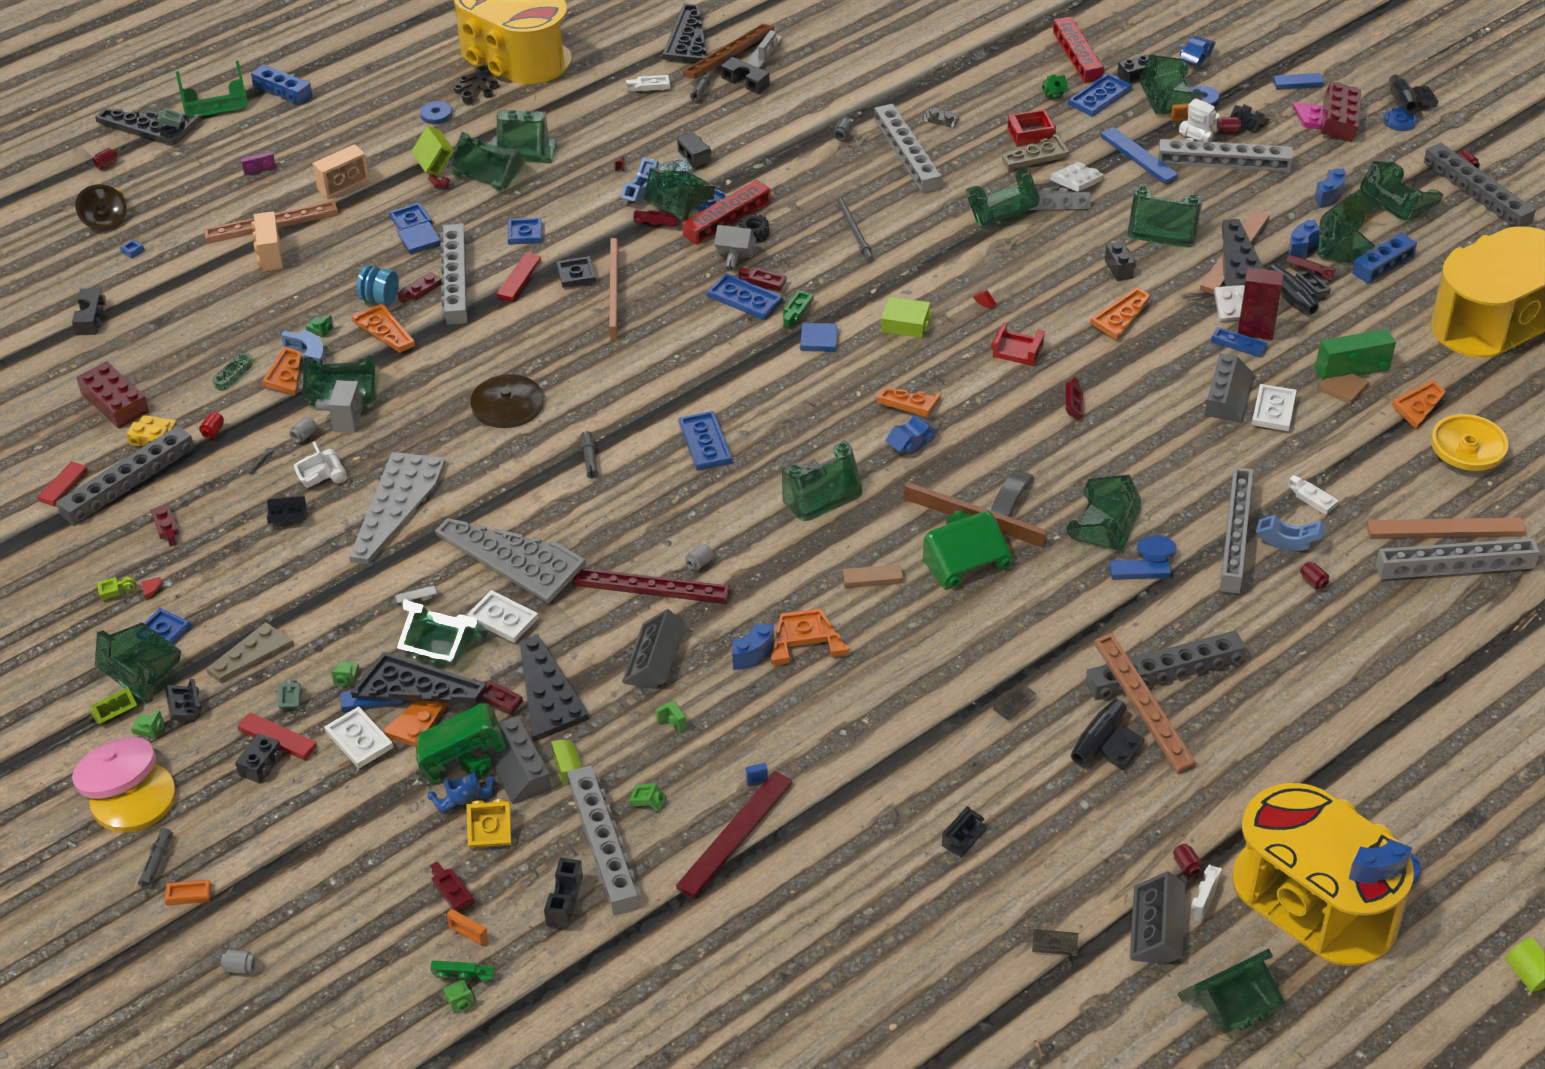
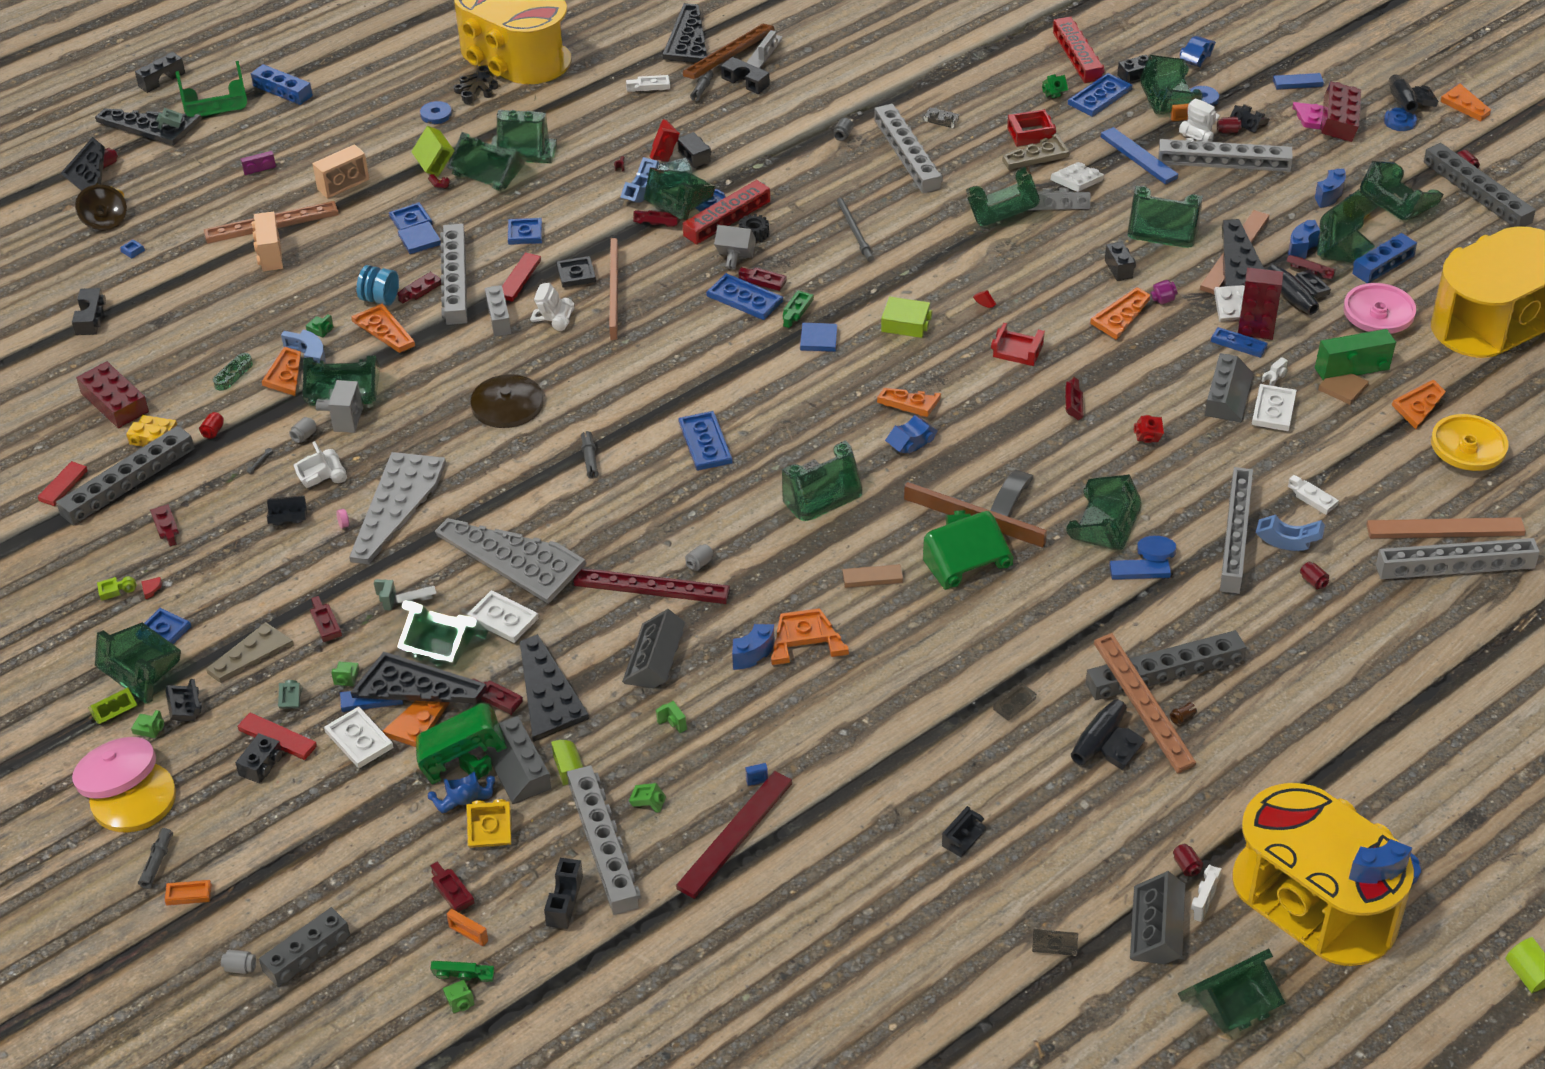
none -> black plate [61,137,105,191]
none -> black arch [135,52,185,93]
none -> dark grey brick [259,907,350,987]
none -> dark red hinge [310,596,342,642]
none -> bright pink tile [337,509,349,529]
none -> sand green bracket [374,579,396,610]
none -> light grey arch [485,285,511,337]
none -> white piece [530,283,574,331]
none -> red bracket [649,119,680,162]
none -> red brick [1134,415,1164,443]
none -> magenta head [1150,279,1178,305]
none -> reddish brown pin [1170,702,1197,724]
none -> white plate [1262,357,1288,386]
none -> bright pink dish [1343,283,1416,334]
none -> orange wing [1440,84,1491,122]

